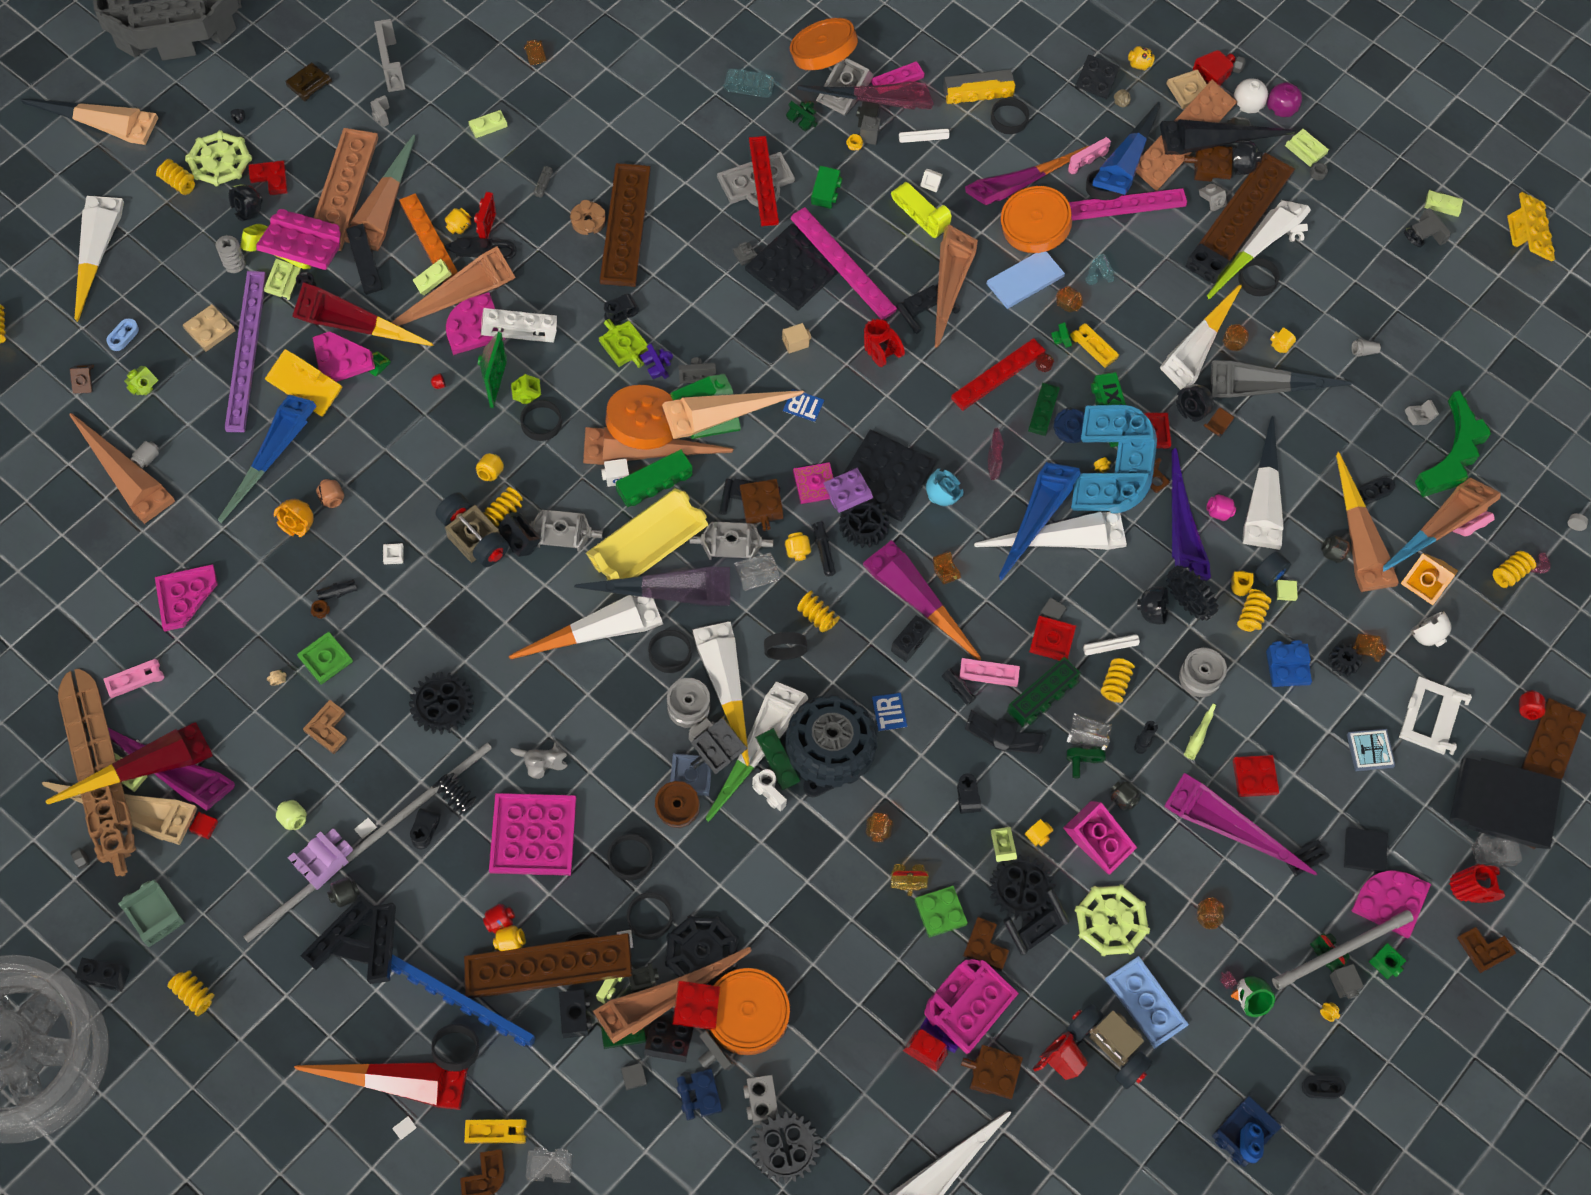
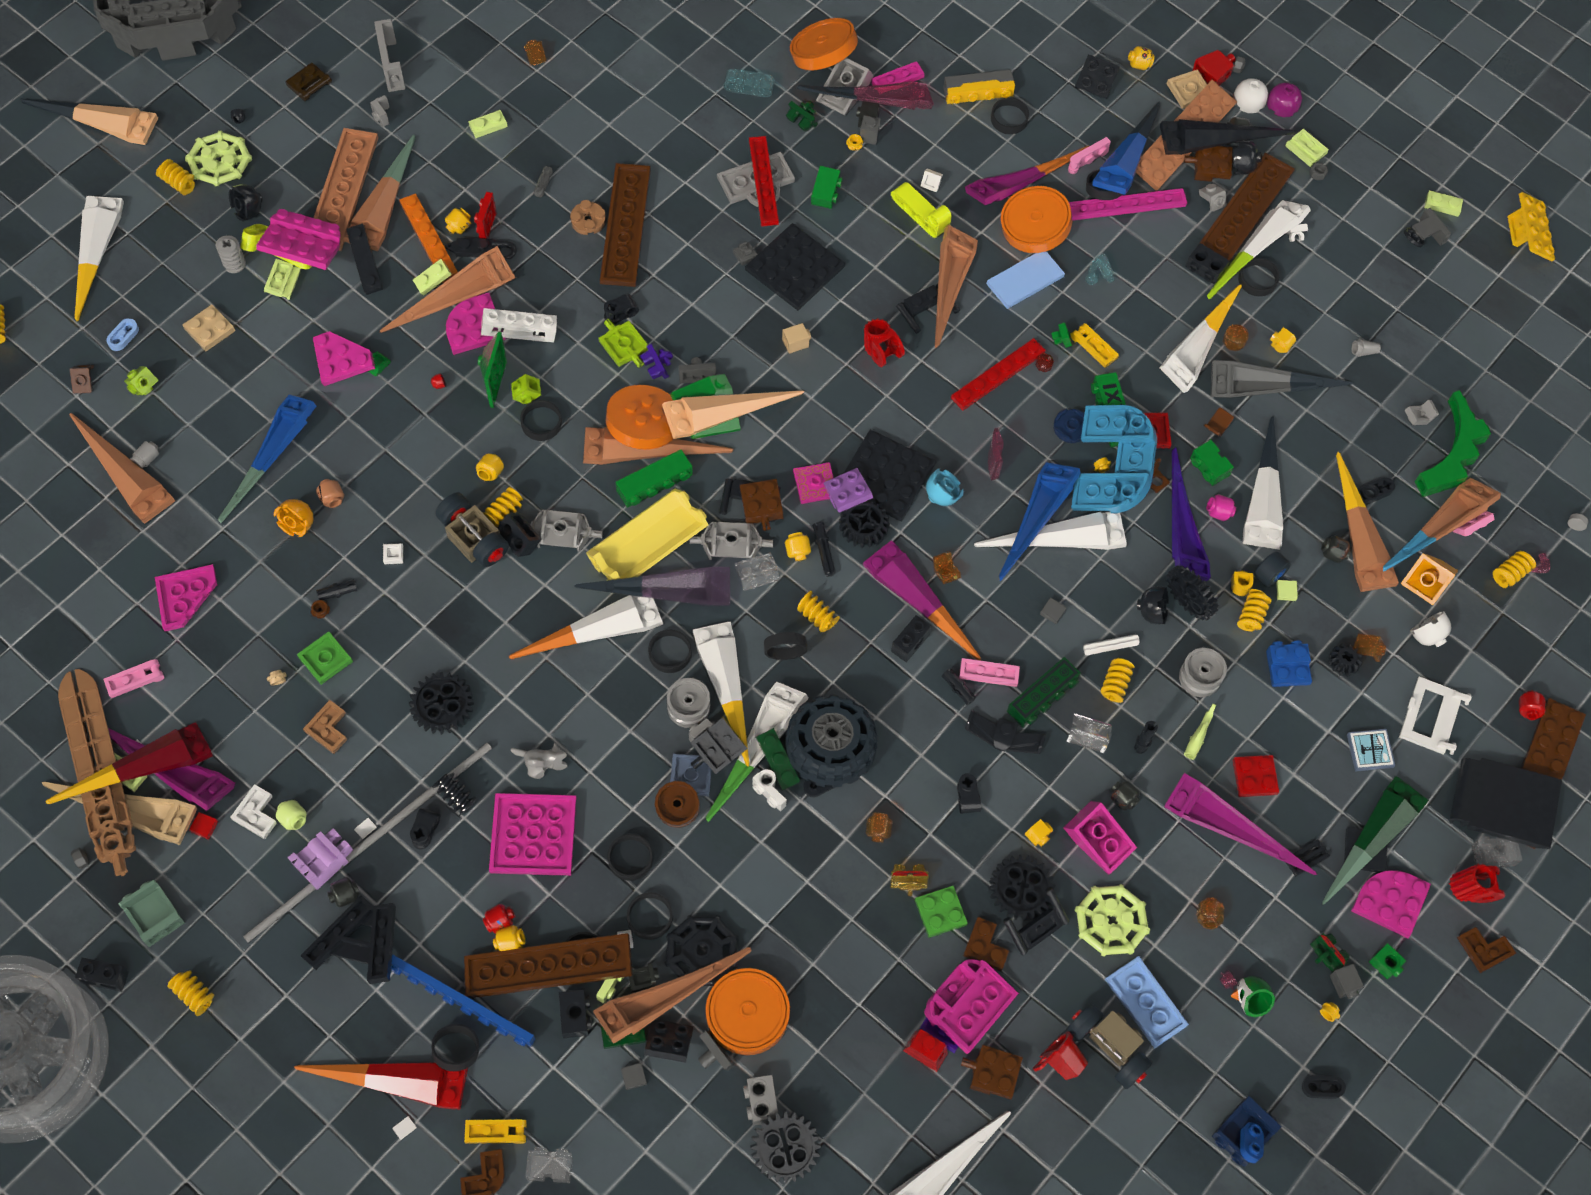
medium lavender plate [225,271,267,432] -> none
red plate [249,160,288,195] -> none
yellow bracket [265,349,342,417] -> none
dark red plate [292,282,434,346] -> none
black wheel [296,272,316,291] -> none
white brick [601,459,629,487] -> none
red plate [673,981,720,1030] -> none
dark blue plate [676,1069,722,1121] -> none
blue sticker [783,389,824,422] -> none
dark pink plate [791,207,897,320] -> none
blue sticker [872,693,907,731] -> none
white axle [899,129,949,143] -> none
yellowish green plate [991,827,1017,862] -> none
dark green plate [1028,382,1060,436] -> none
red plate [1029,616,1076,661] -> none
clear orange head [1056,286,1083,313] -> none
dark green piece [1066,747,1106,779] -> none
dark tan plate [1114,89,1131,107] -> none
black cylinder [1176,384,1214,422] -> none
light grey piece [1272,910,1413,990] -> none
none -> white plate [230,784,277,839]
none -> green brick [1190,440,1234,486]
none -> dark green plate [1322,776,1429,905]

